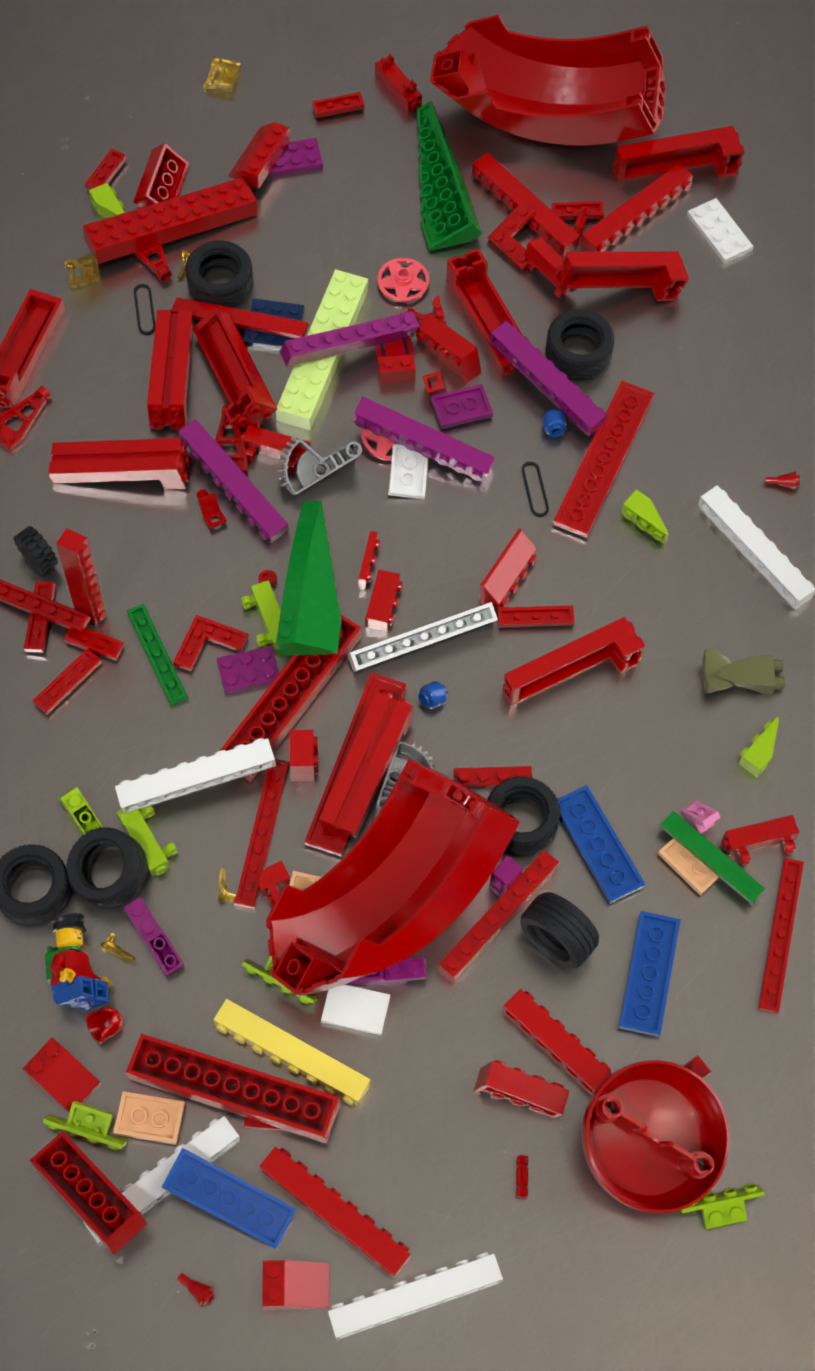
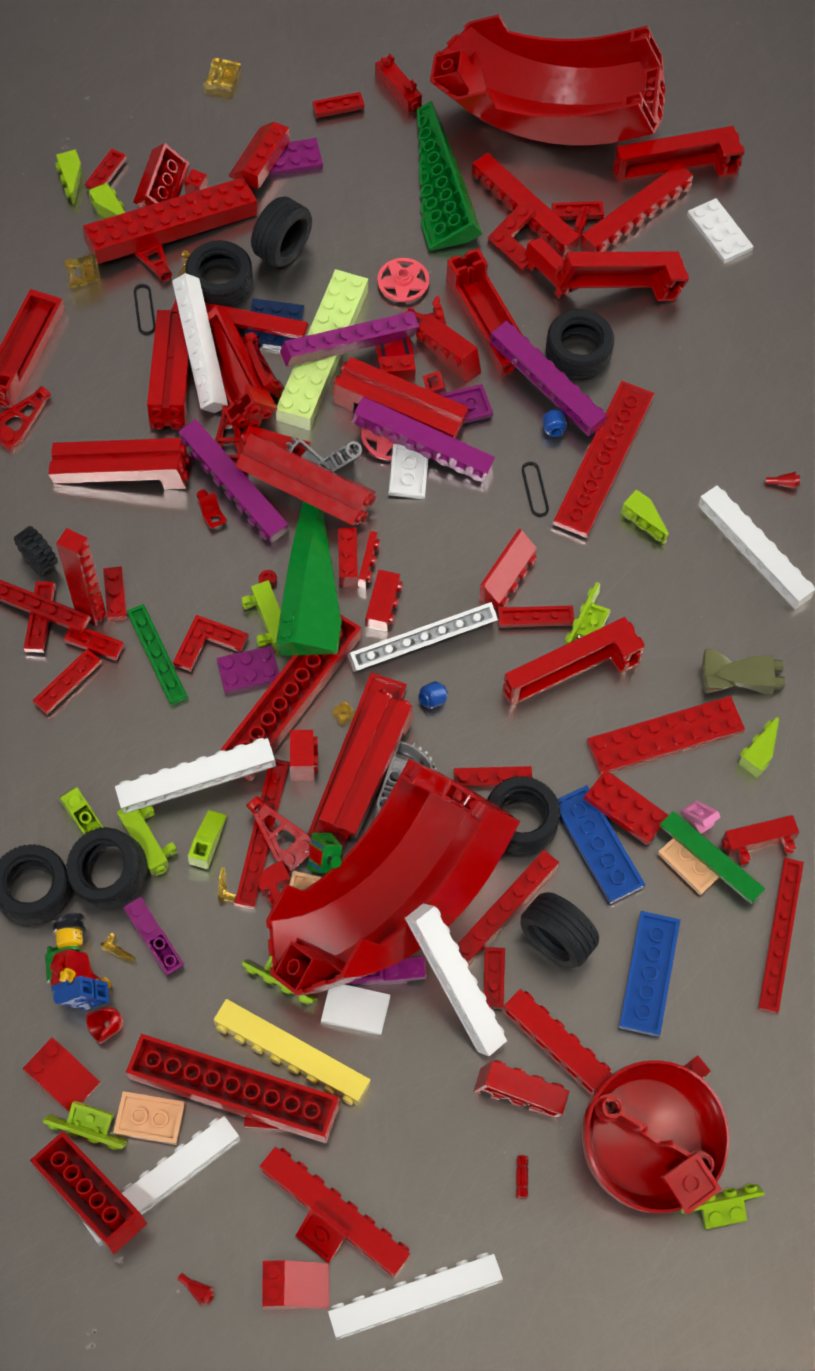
blue plate [161,1148,296,1249] -> none
magenta brick [490,855,523,896] -> none
none -> lime slope [55,149,82,204]
none -> red plate [103,566,127,621]
none -> white brick [172,273,228,413]
none -> red brick [184,169,208,194]
none -> lime slope [188,810,227,870]
none -> red brick [235,433,376,525]
none -> red plate [243,332,285,400]
none -> red plate [246,796,311,874]
none -> black tyre [251,196,312,267]
none -> red plate [295,1204,349,1263]
none -> green torso [307,832,342,873]
none -> red brick [332,357,469,439]
none -> clear yellow plate [332,702,355,723]
none -> red brick [338,528,358,588]
none -> white brick [405,903,507,1056]
none -> red plate [483,947,505,1009]
none -> lime bracket [565,582,610,644]
none -> red plate [583,769,669,845]
none -> red plate [587,696,745,775]
none -> red plate [661,1152,722,1215]

